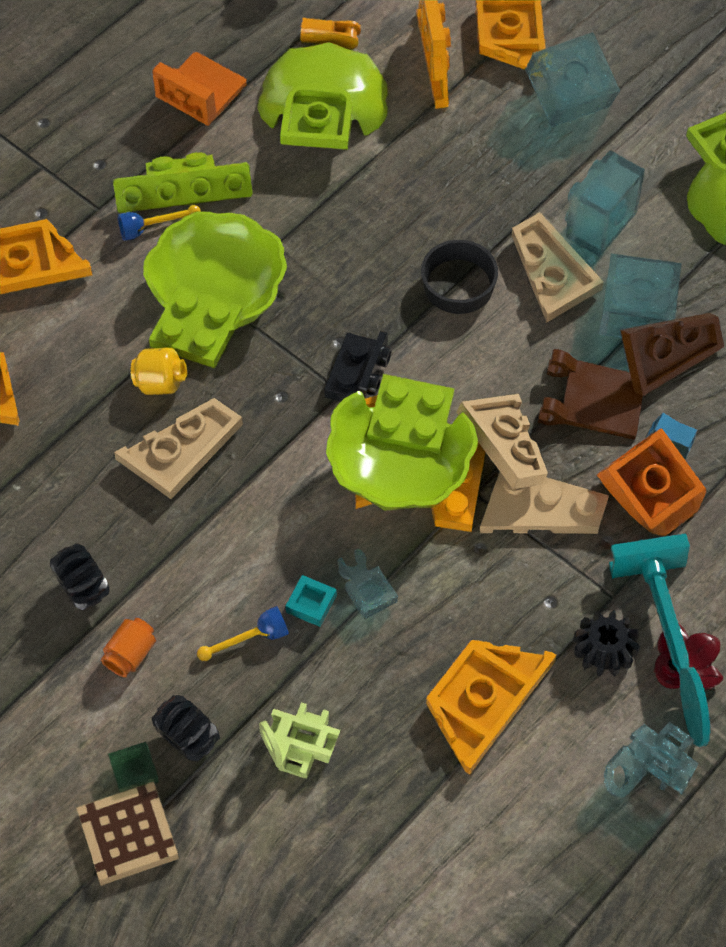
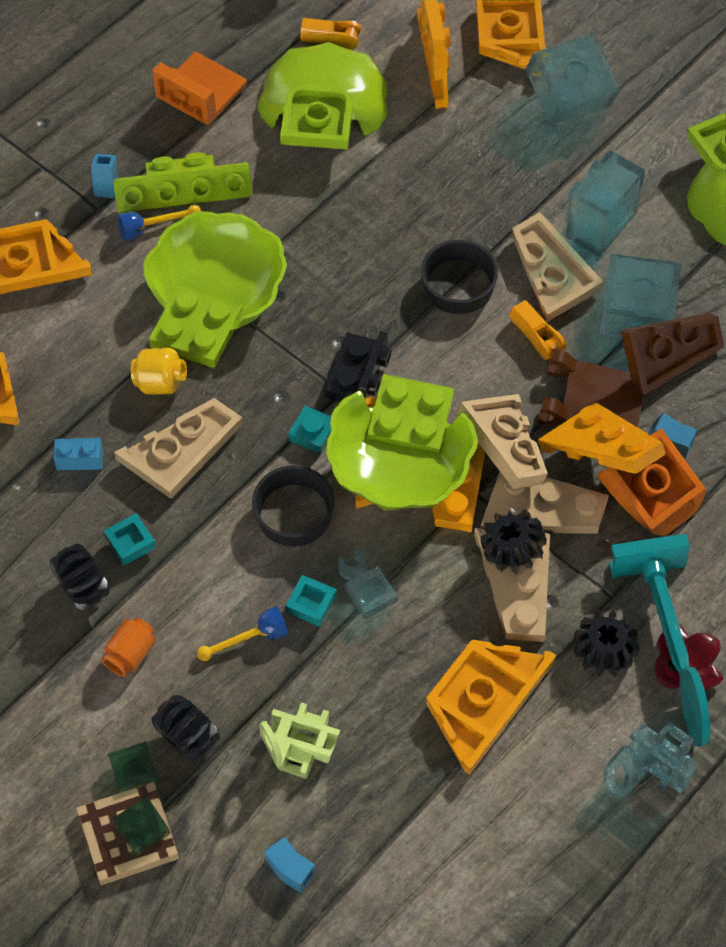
none -> dark azure piece [54,438,103,470]
none -> dark azure piece [91,154,118,198]
none -> teal plate [103,513,156,566]
none -> clear green plate [112,796,170,856]
none -> black tyre [252,465,335,547]
none -> dark azure piece [264,837,316,893]
none -> teal plate [288,406,331,454]
none -> tan wing [474,528,550,642]
none -> black gear [480,507,547,575]
none -> light orange bar [509,300,567,360]
none -> light orange wing [538,402,666,474]

